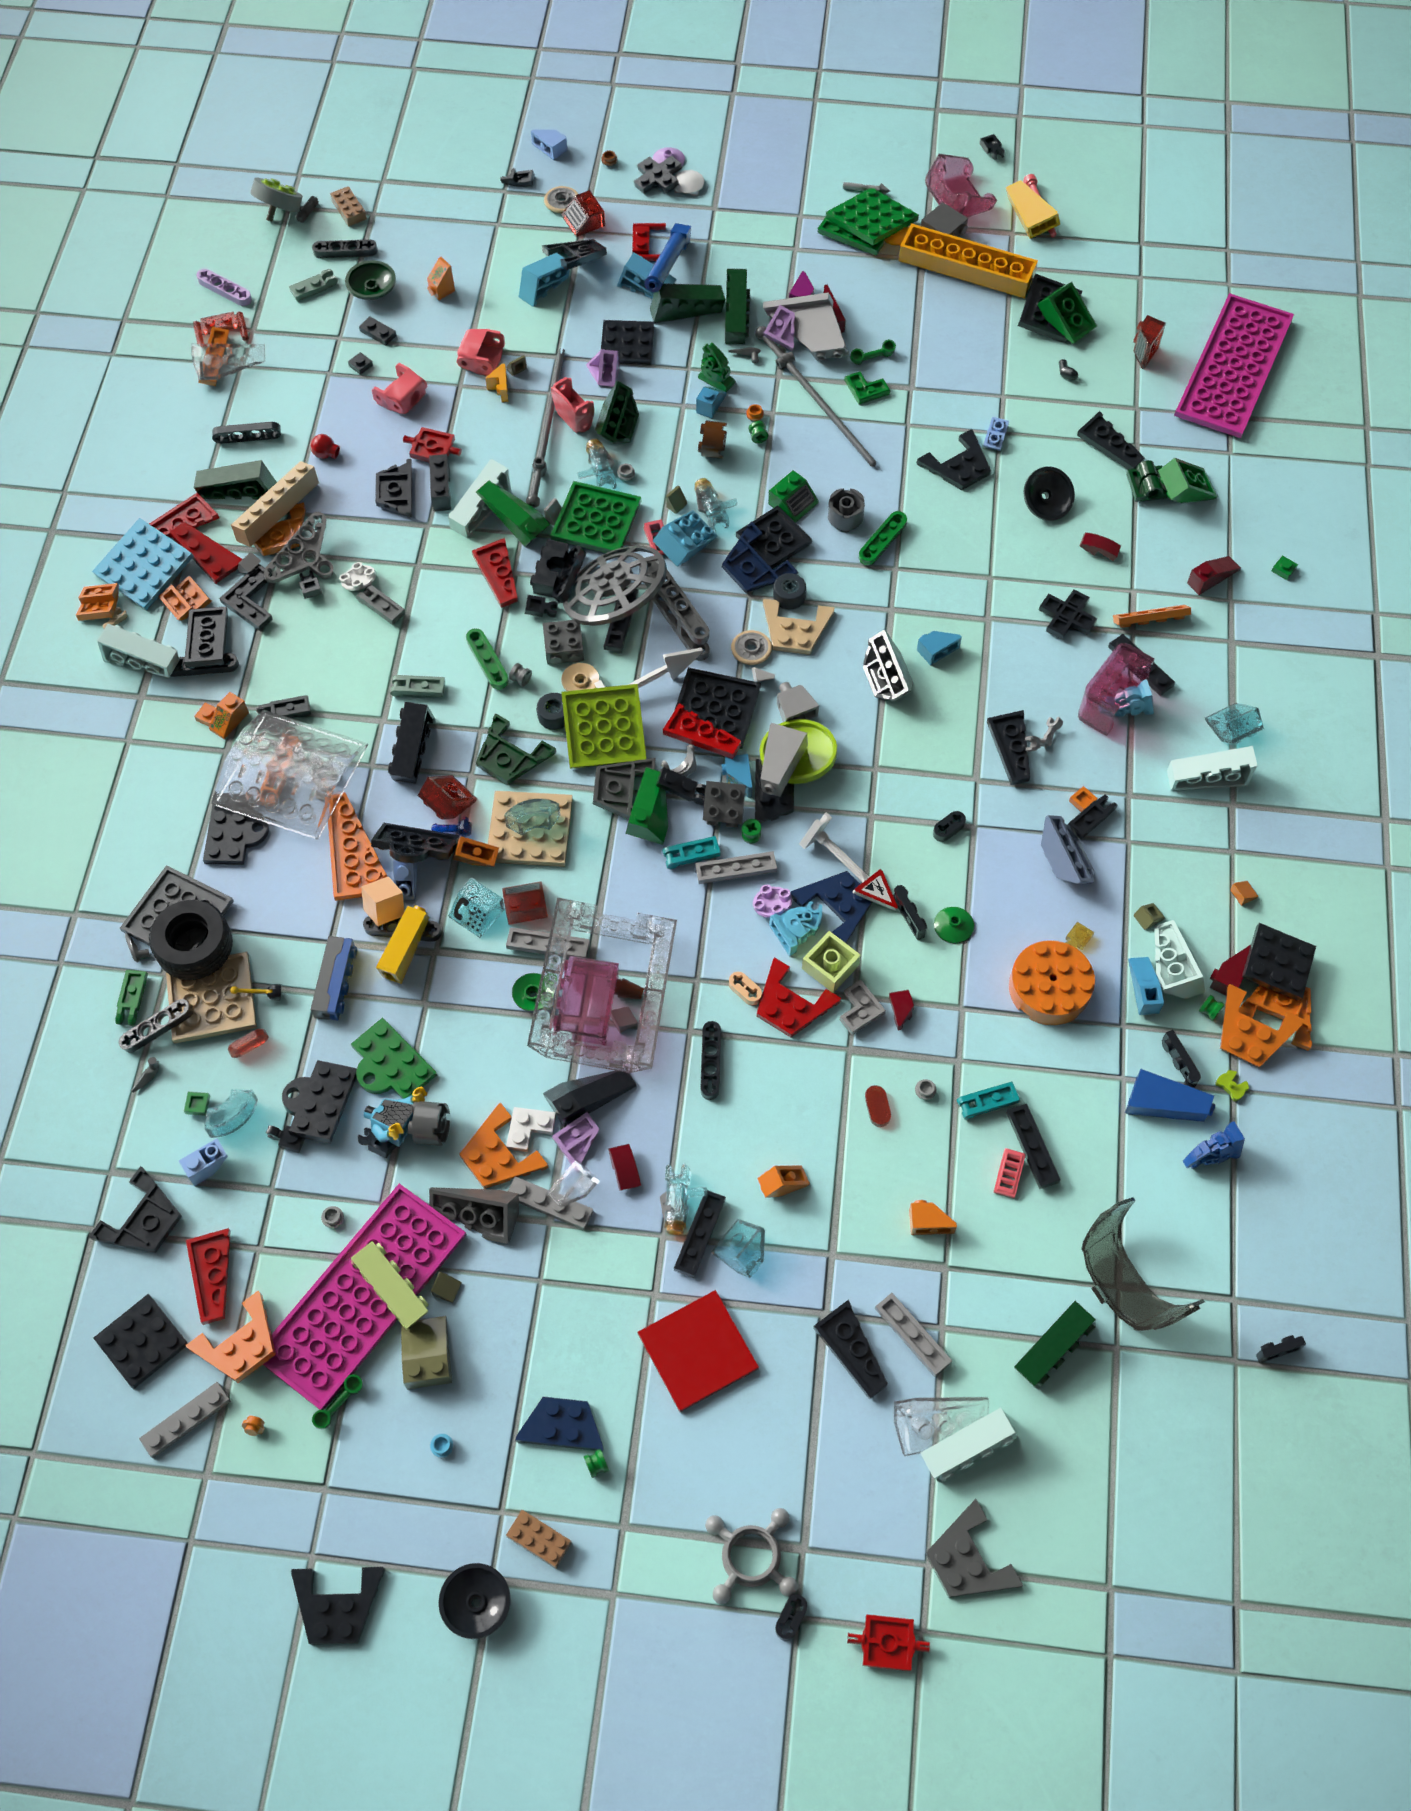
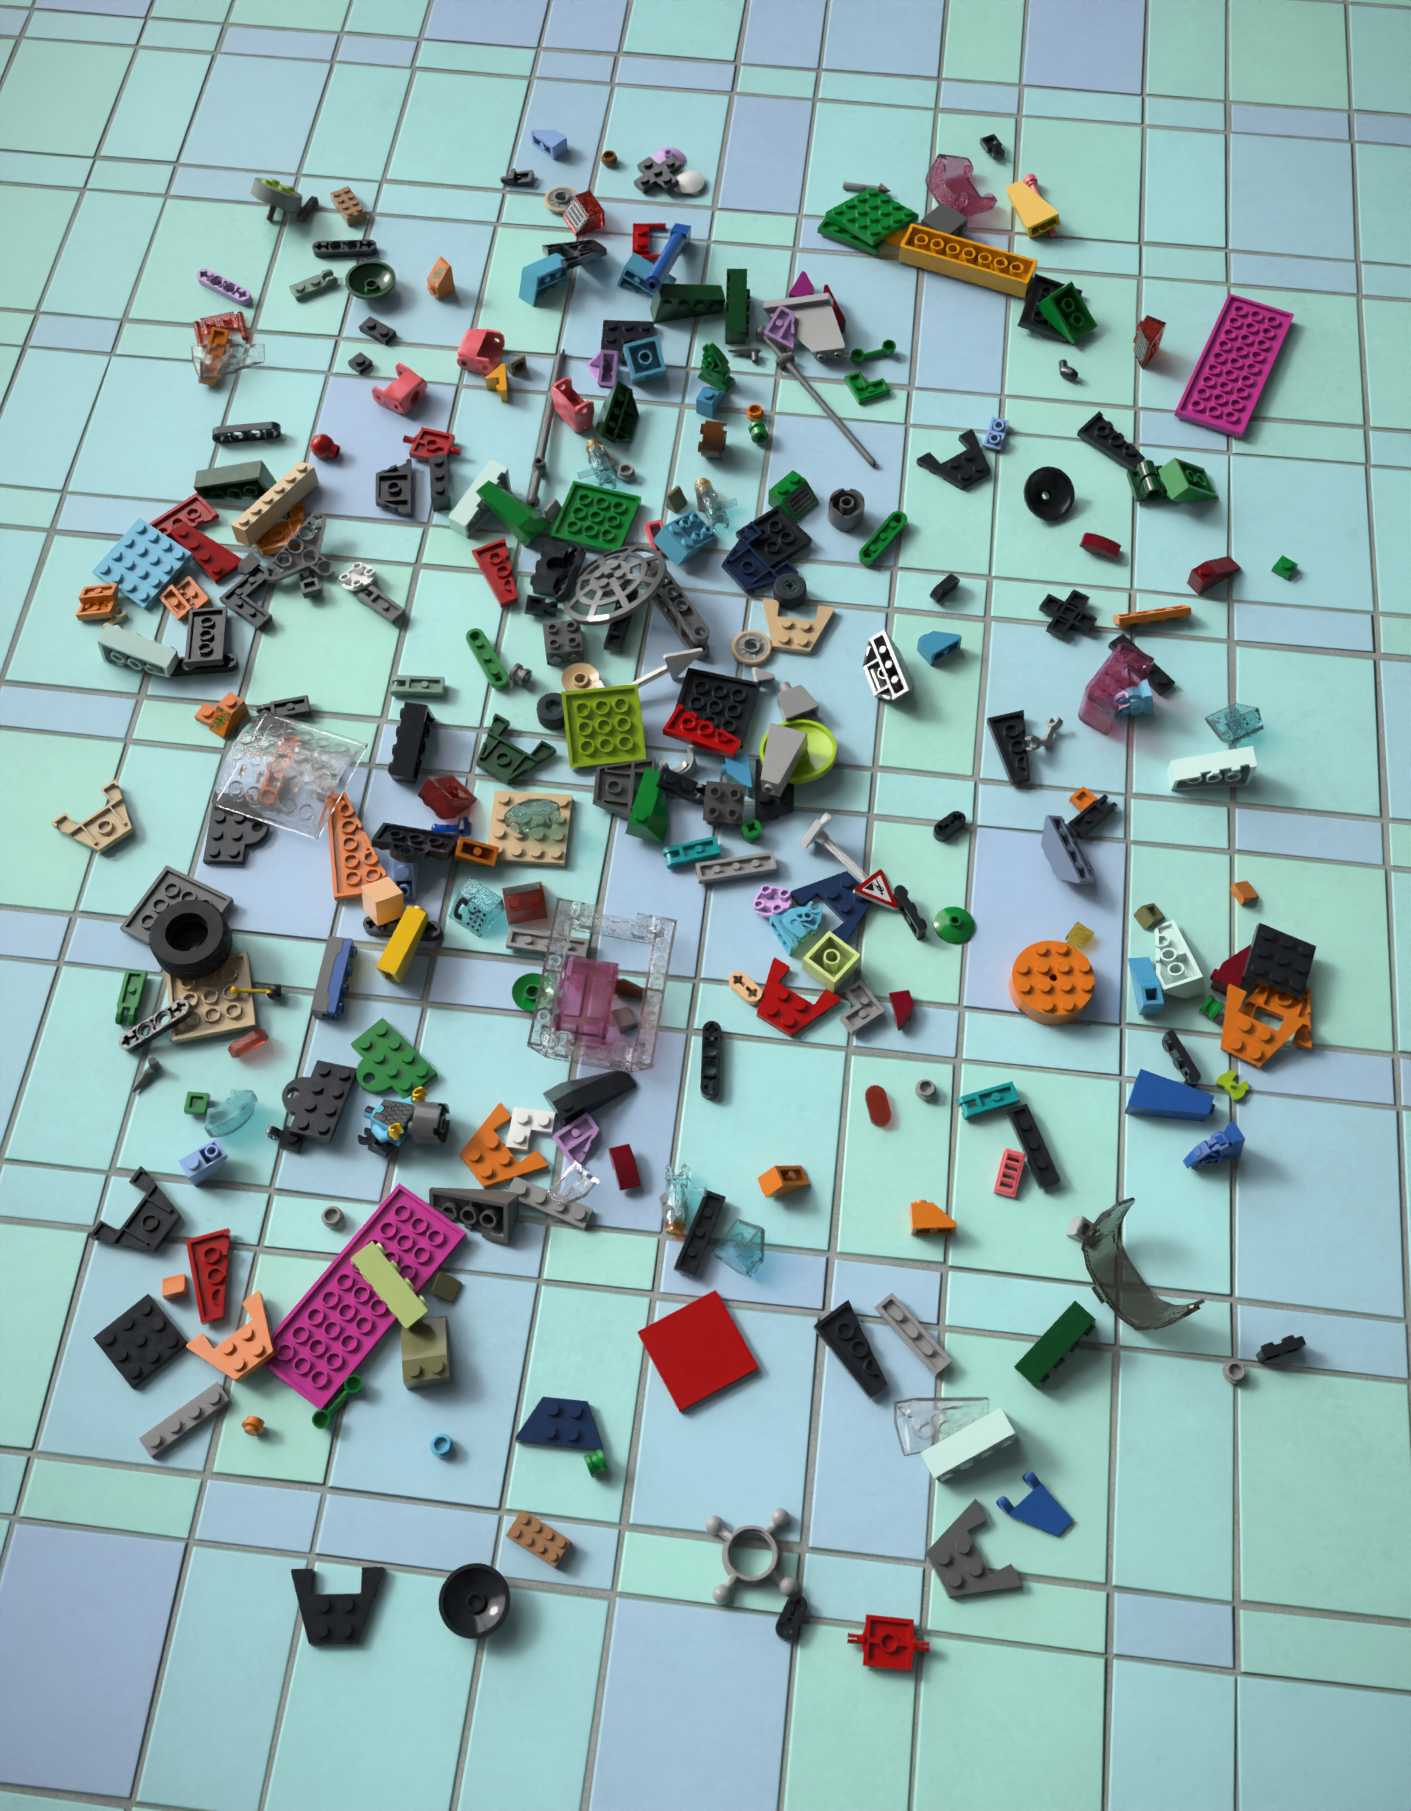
dark grey bar [125,933,150,963] -> none
none -> tan wing [51,780,134,854]
none -> orange slope [162,1274,188,1301]
none -> medium azure brick [623,336,666,383]
none -> black beam [930,573,960,603]
none -> blue flag [996,1471,1073,1536]
none -> light grey slope [1066,1216,1098,1247]
none -> light grey plate [1222,1361,1246,1384]

